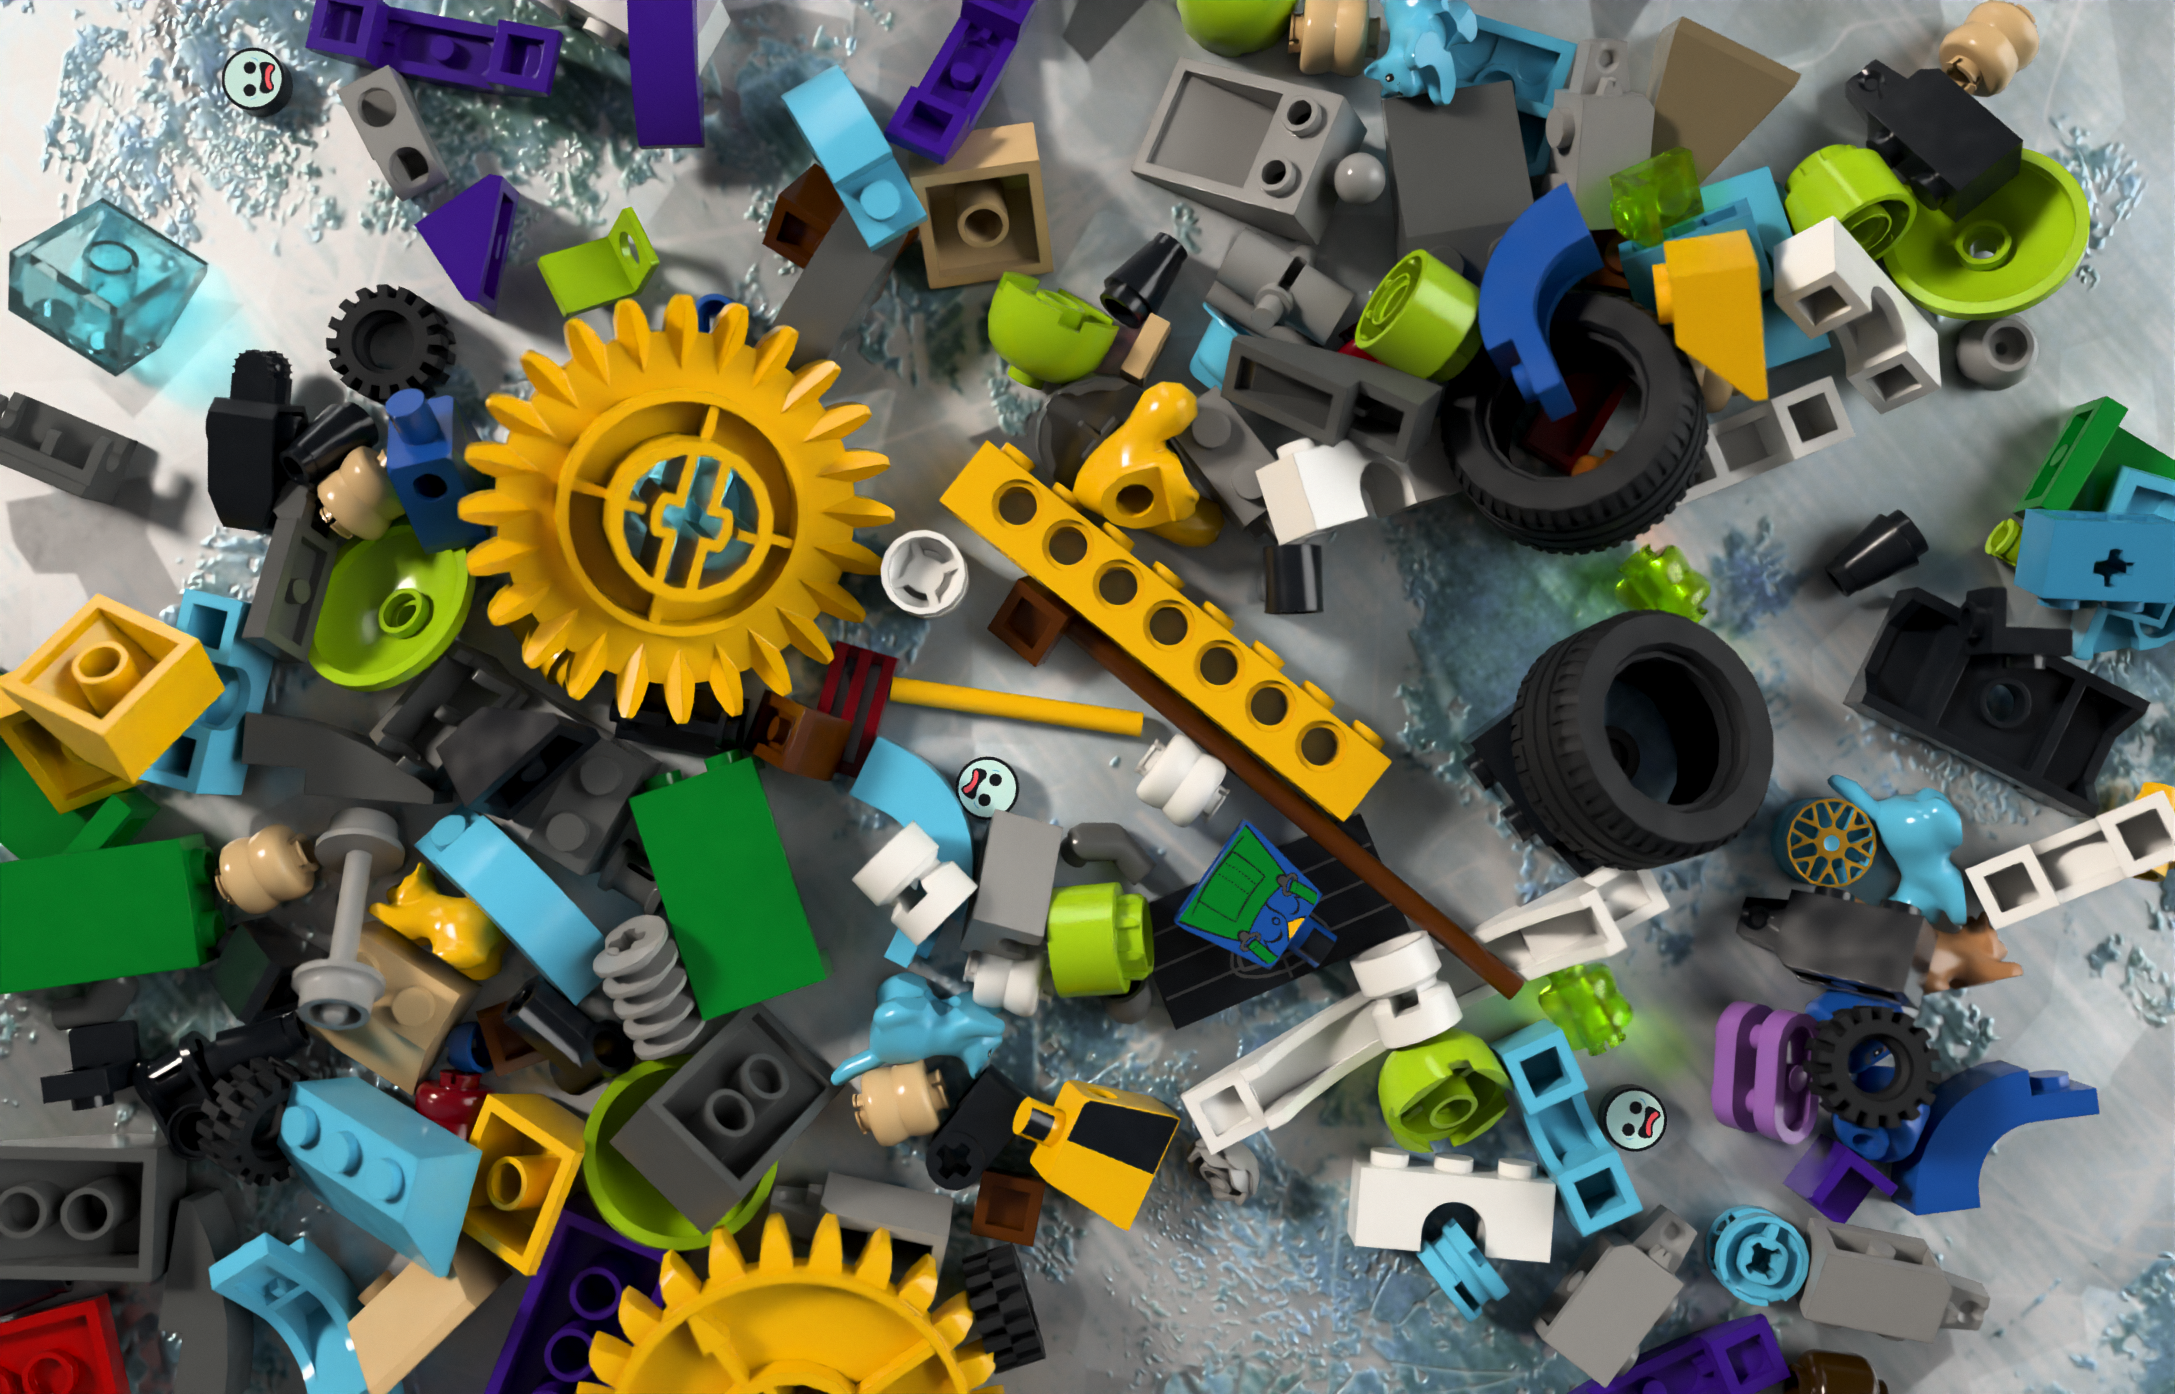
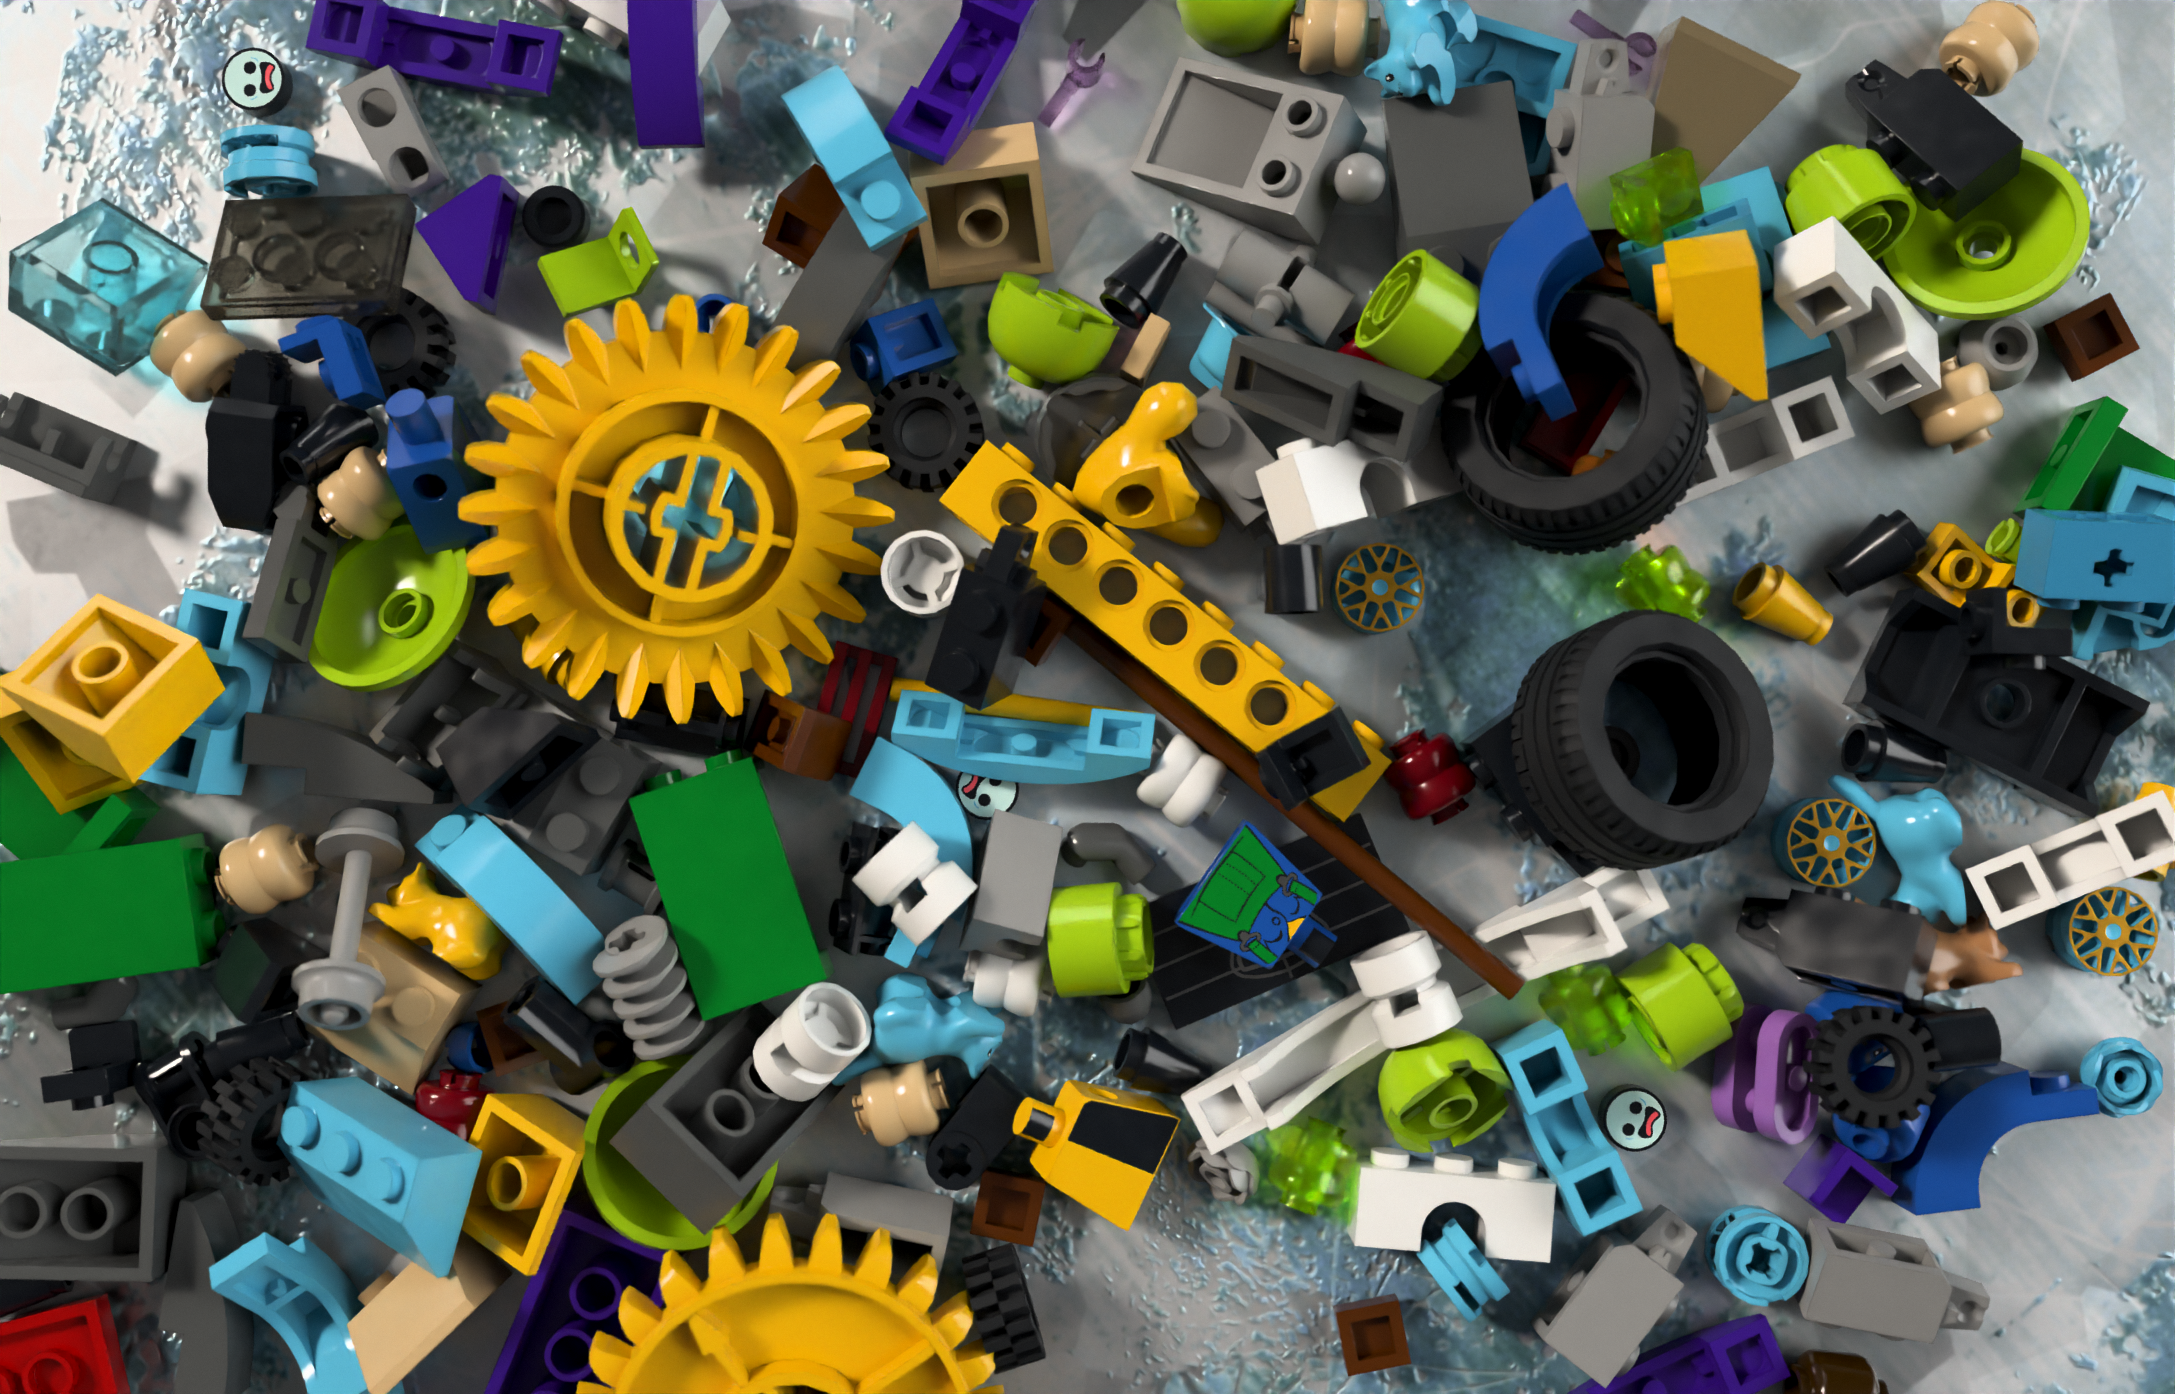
none -> tan piece [150,309,248,403]
none -> clear smoke plate [200,194,417,321]
none -> medium azure wheel [220,125,318,201]
none -> blue bracket [277,315,387,411]
none -> black tile [522,185,590,253]
none -> white wheel [753,982,872,1102]
none -> black hinge [828,821,903,956]
none -> blue bracket [849,297,959,397]
none -> black tyre [867,372,985,493]
none -> medium azure slope [891,689,1156,784]
none -> black hinge [924,522,1047,711]
none -> clear purple hand [1037,38,1105,128]
none -> black cone [1112,1027,1212,1096]
none -> black bracket [1255,706,1371,811]
none -> clear neon green piece [1267,1115,1358,1217]
none -> wheel [1329,542,1425,635]
none -> reddish brown plate [1333,1293,1411,1376]
none -> dark red piece [1383,727,1476,826]
none -> clear purple hand [1569,9,1657,77]
none -> lime piece [1611,942,1744,1072]
none -> yellow cone [1732,562,1833,646]
none -> black cone [1841,720,1947,784]
none -> black piece [1901,999,2002,1072]
none -> yellow slope [1902,522,2048,628]
none -> tan piece [1907,356,2004,455]
none -> reddish brown plate [2042,292,2140,382]
none -> medium azure wheel [2045,886,2158,976]
none -> medium azure plate [2079,1037,2163,1118]

